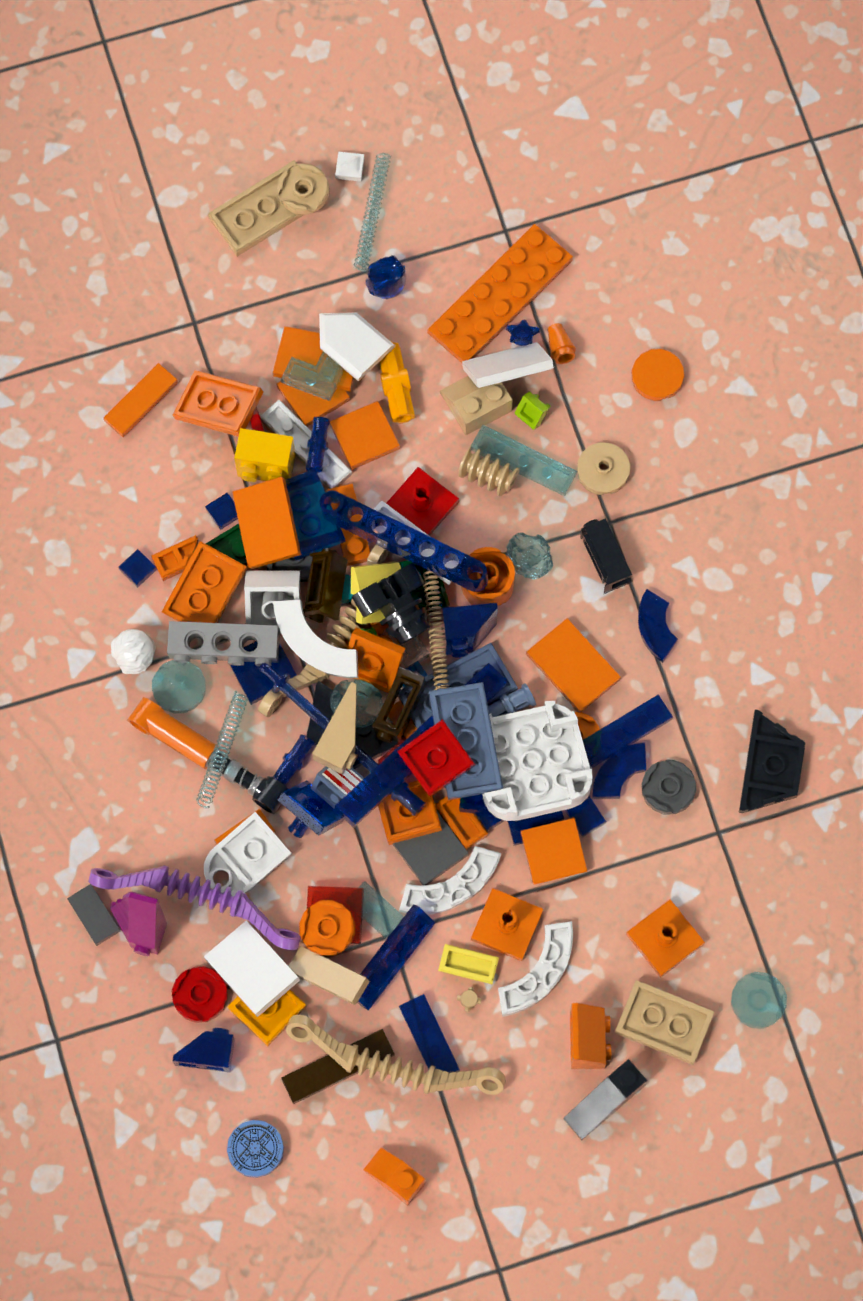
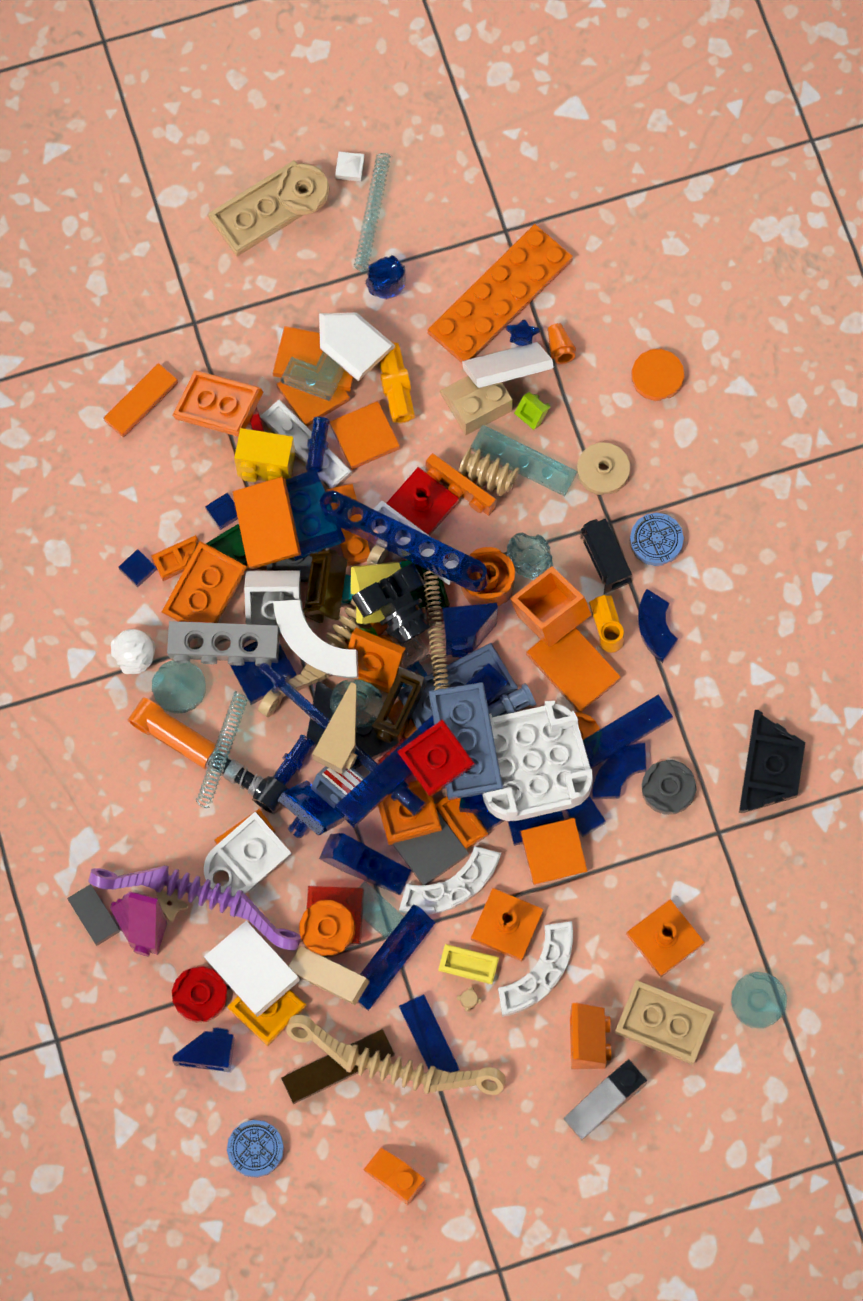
none -> tan plate [156,889,188,922]
none -> clear blue slope [319,833,411,895]
none -> orange plate [426,453,496,516]
none -> orange piece [510,566,591,648]
none -> light orange piece [589,595,624,653]
none -> medium blue tile [630,513,684,566]

